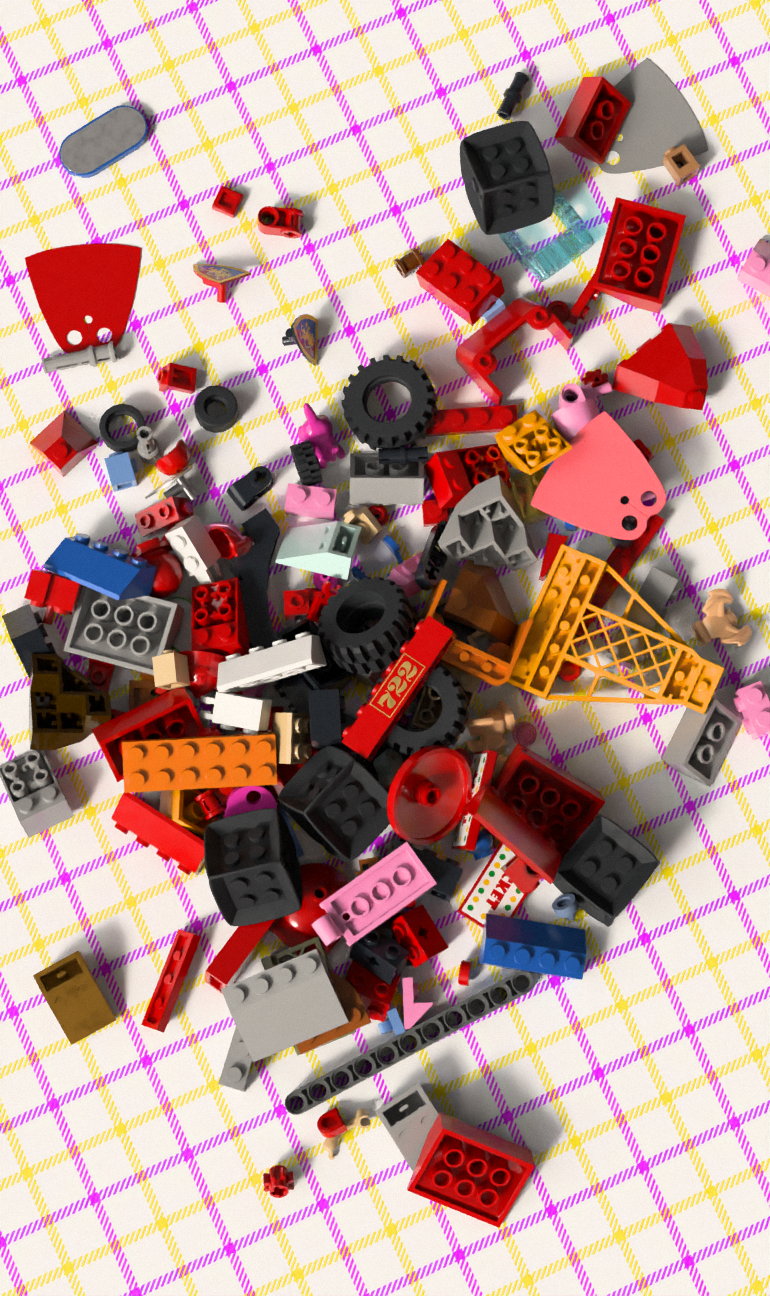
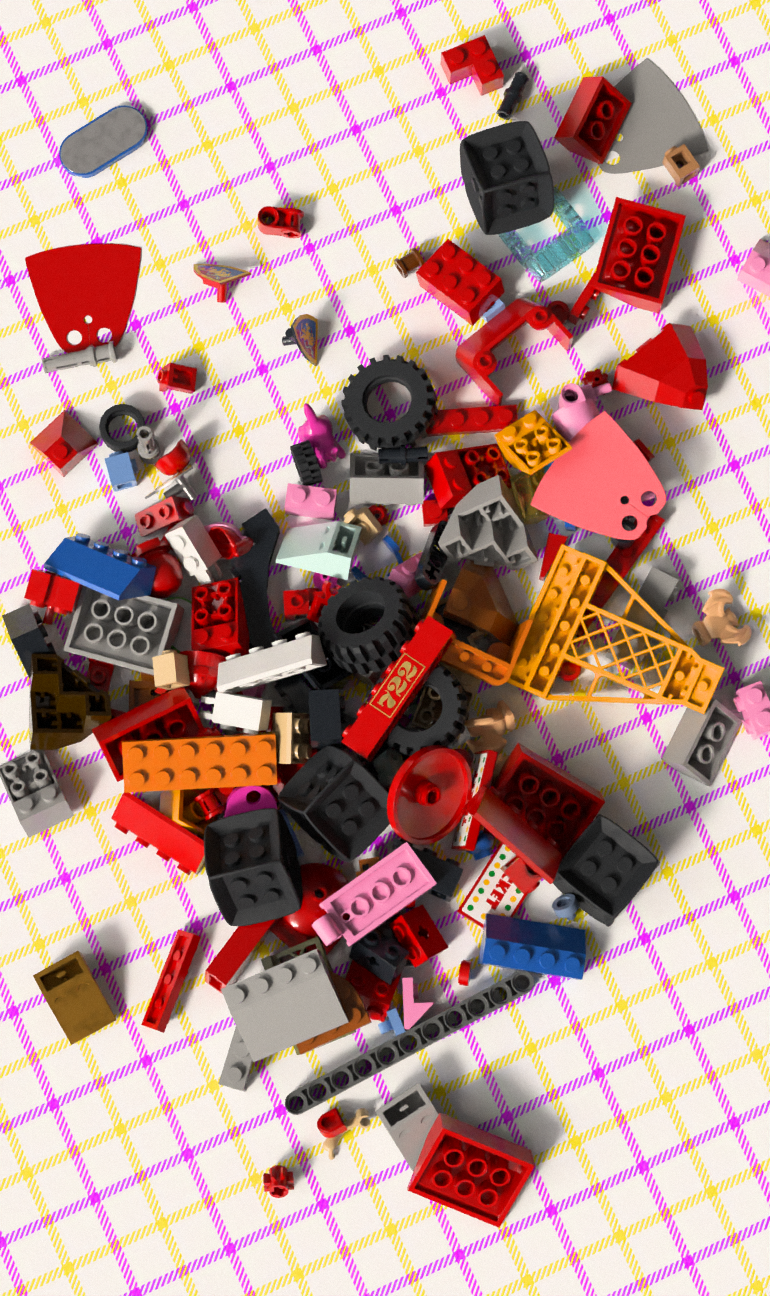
black tyre [194,385,239,433] -> none
red tile [212,186,244,218] -> none
black piece [226,466,274,511] -> none
clear pink plate [512,721,537,747] -> none
none -> red brick [440,35,504,96]

